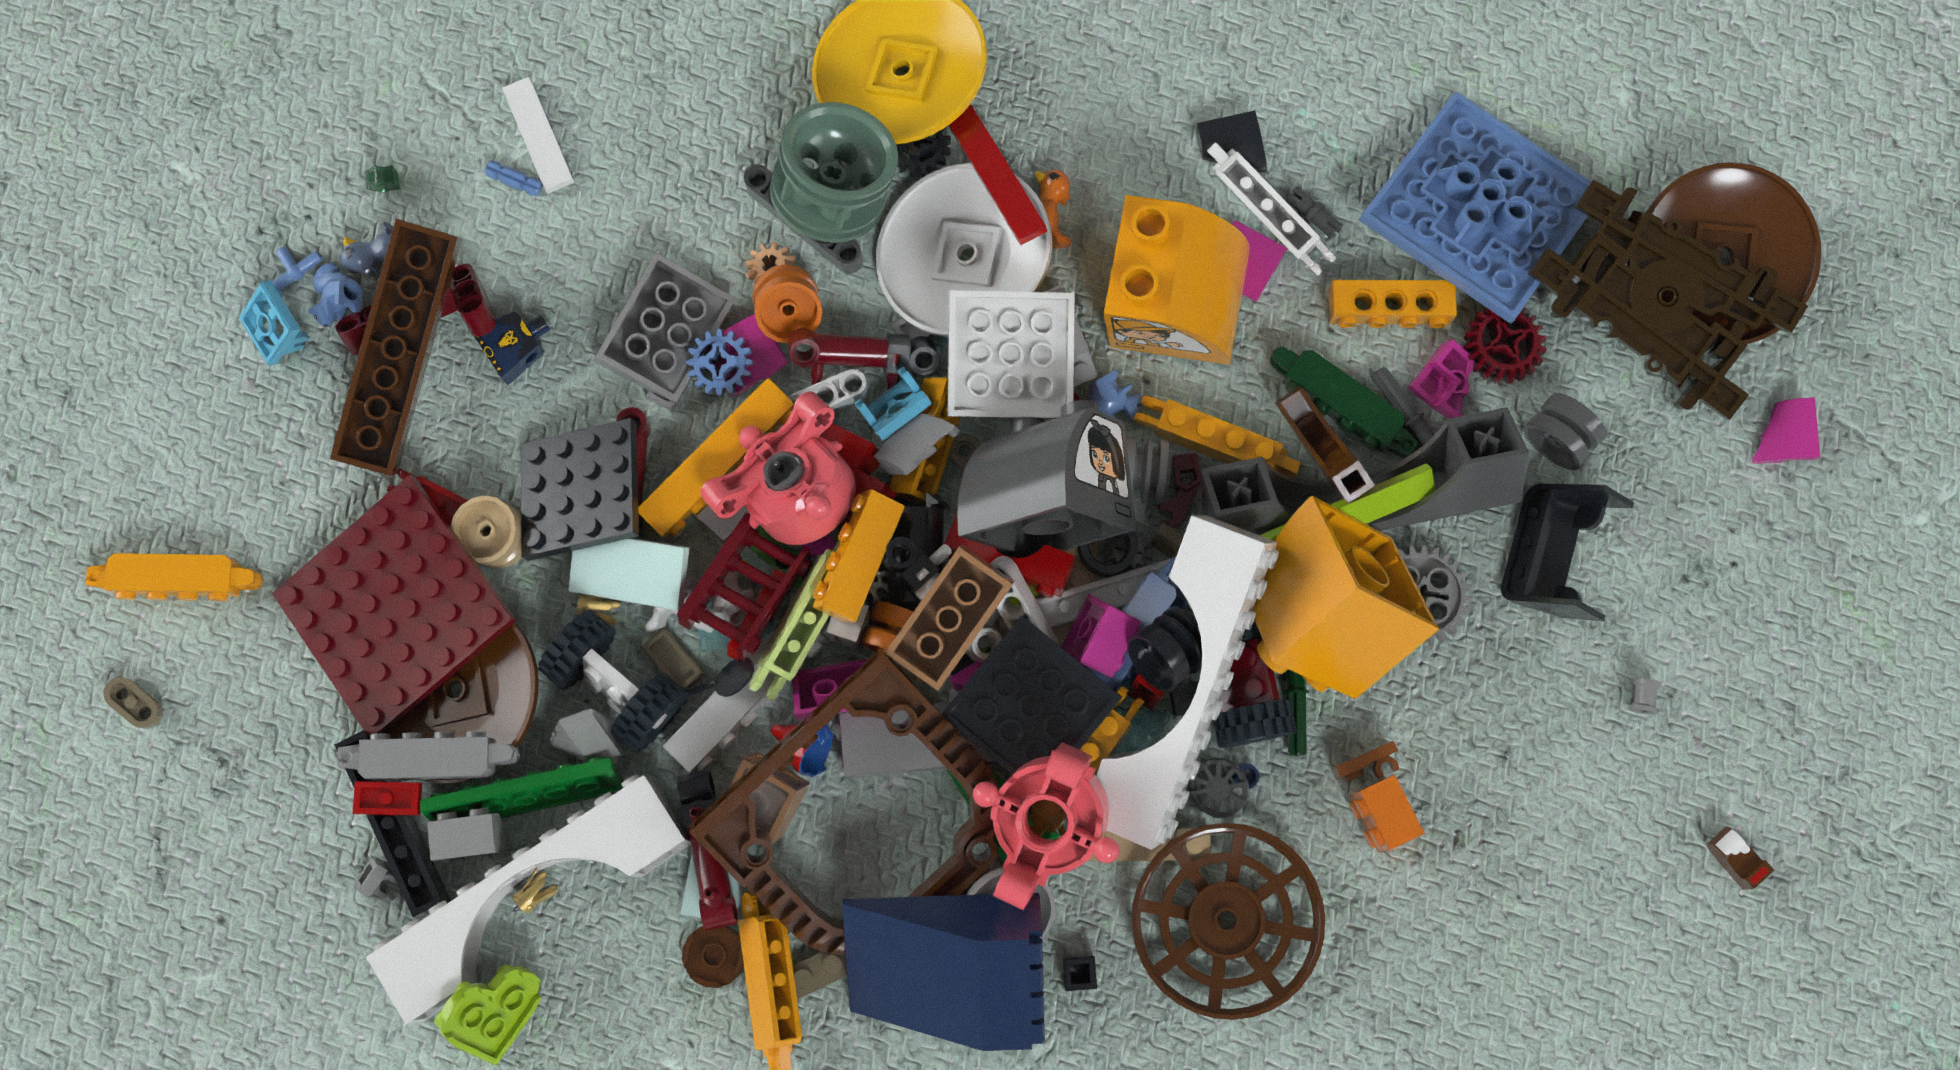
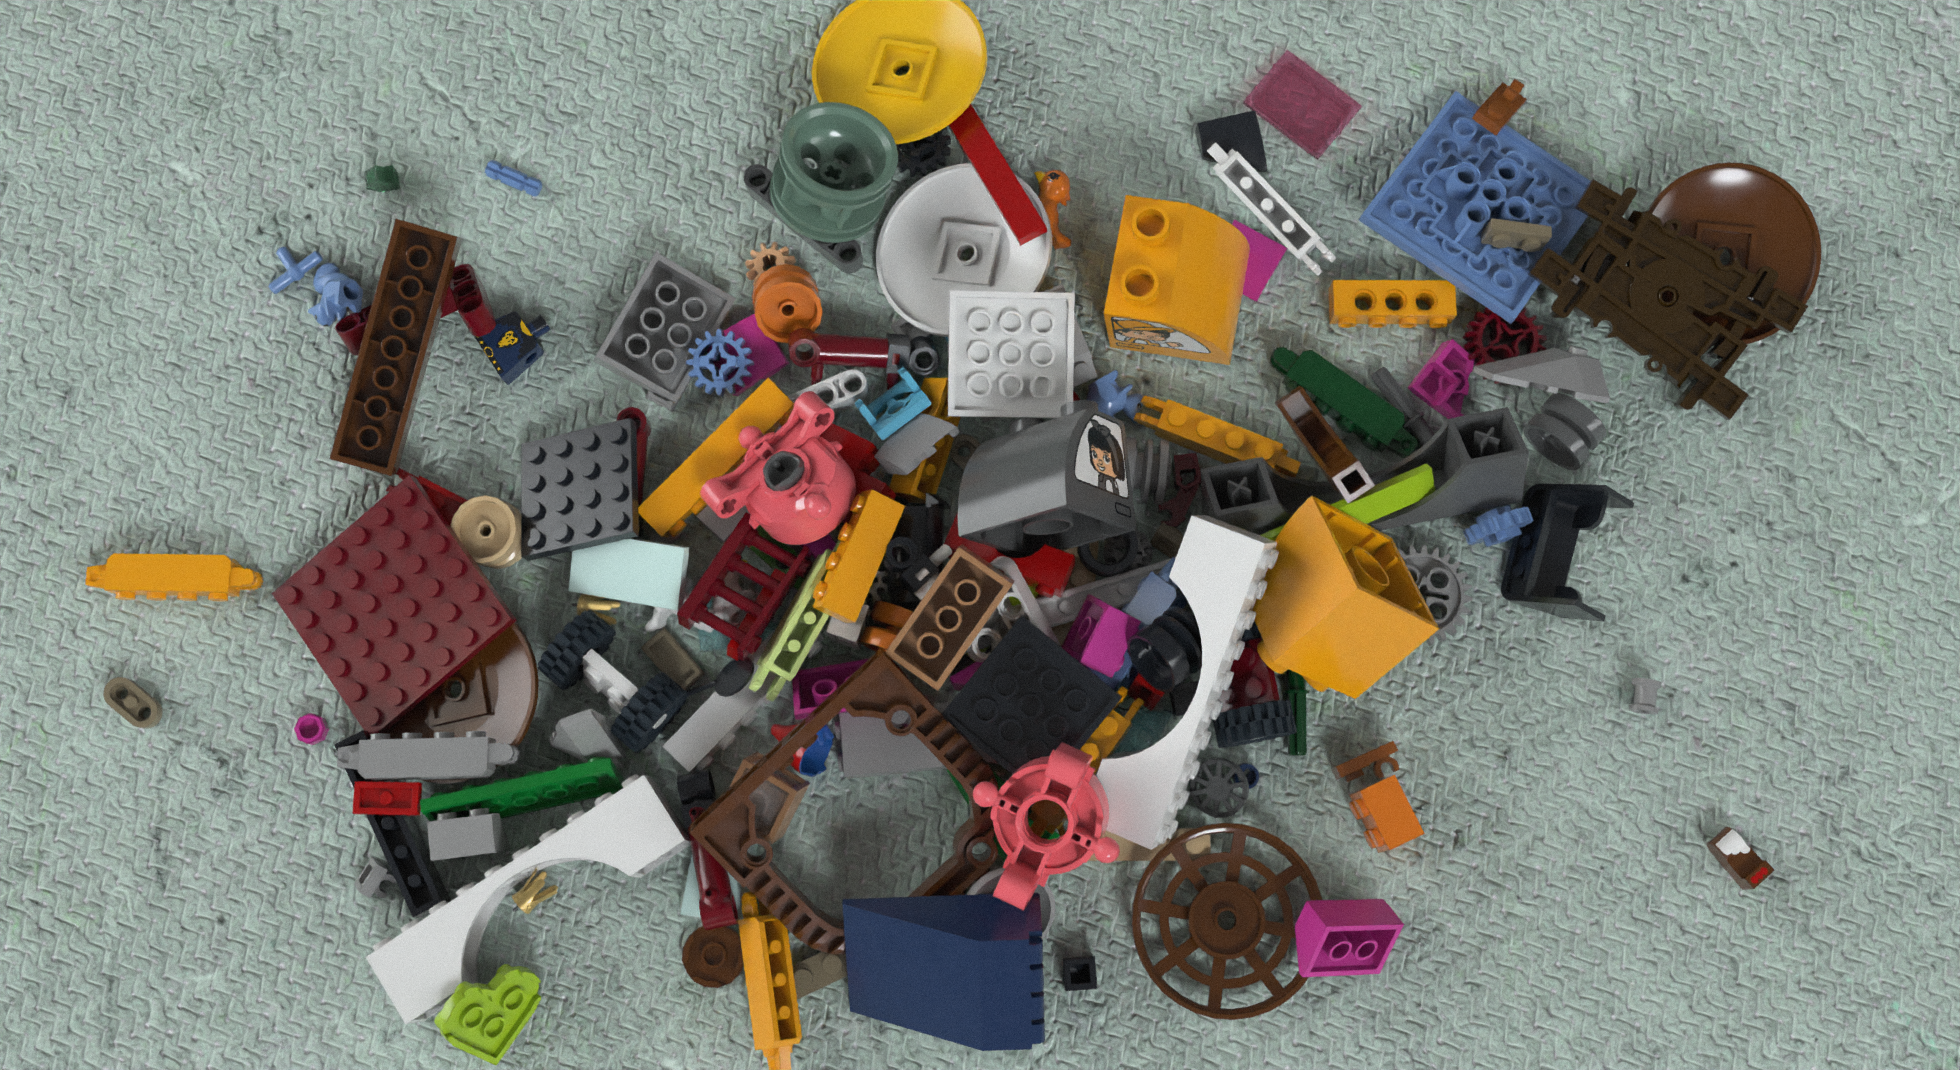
medium azure piece [239,280,310,366] -> none
sand blue animal [340,221,393,275] -> none
white tile [502,77,575,194] -> none
dark grey pin [1286,186,1343,240] -> none
dark pink slope [1752,397,1820,464] -> none
none -> dark pink tile [294,713,329,745]
none -> clear pink piece [1243,50,1362,160]
none -> dark pink slope [1295,899,1404,977]
none -> medium blue gear [1463,505,1533,547]
none -> dark orange plate [1472,79,1527,136]
none -> light grey wedge [1473,345,1610,403]
none -> dark tan plate [1481,218,1552,252]

